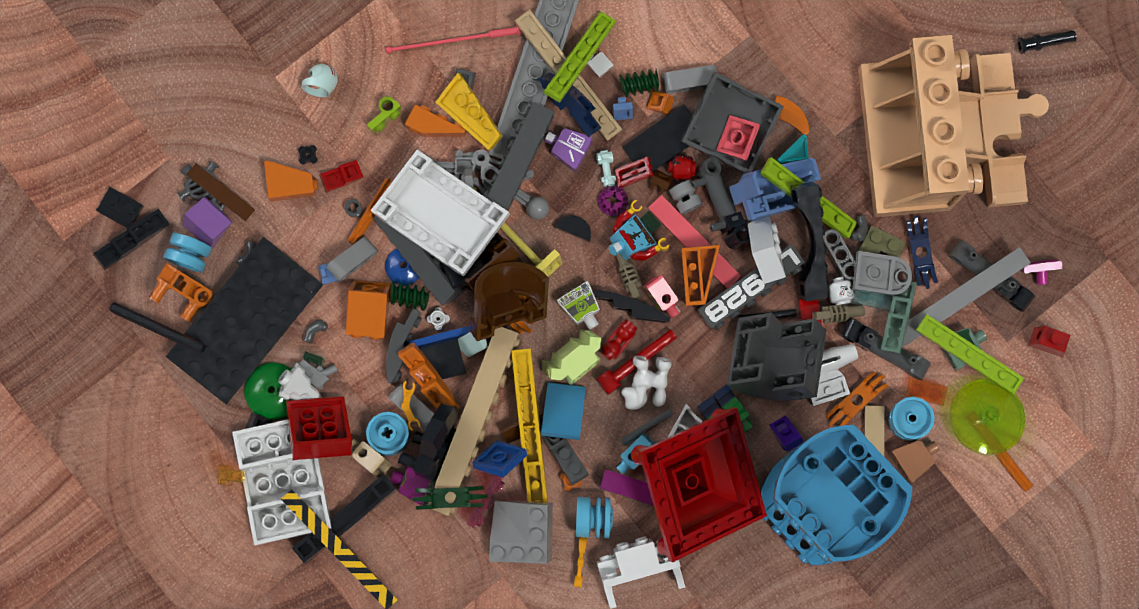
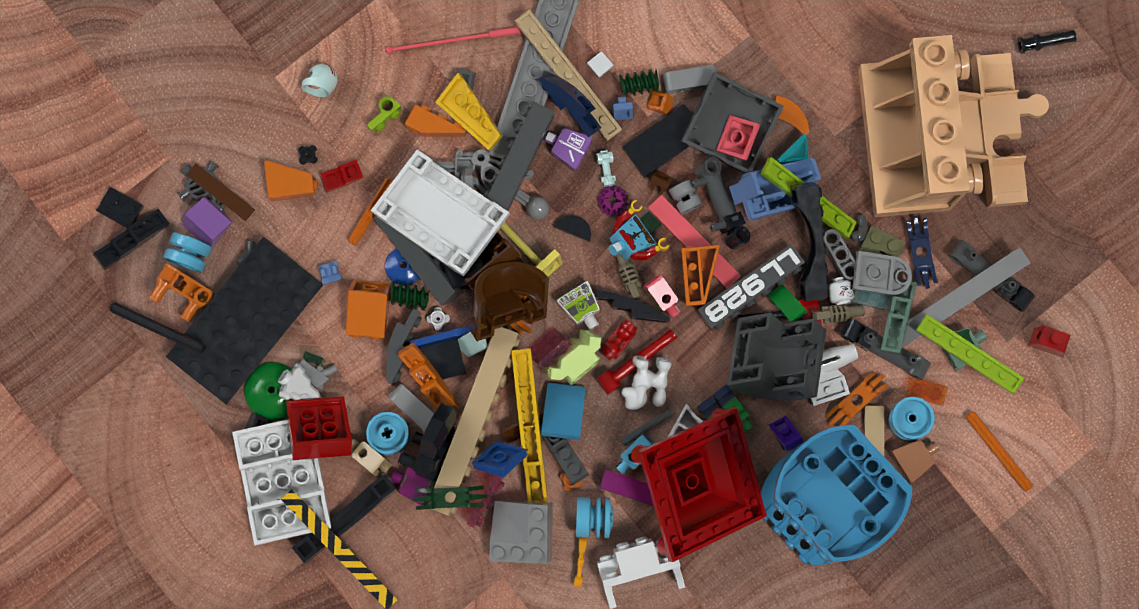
clear yellow tile [217,465,245,487] -> none
dark grey arm [303,319,328,344] -> none
light grey beam [326,237,378,282] -> none
dark grey bush [345,199,362,218] -> none
light orange piece [401,381,421,431] -> none
lime tile [544,11,616,103] -> none
red tile [615,157,654,188] -> none
red head [668,155,696,181] -> none
white wedge [748,217,786,284] -> none
clear neon green dish [949,378,1026,456] -> none
tile [1020,259,1062,285] -> none
none -> clear pink plate [530,328,572,369]
none -> green slope [768,284,807,322]

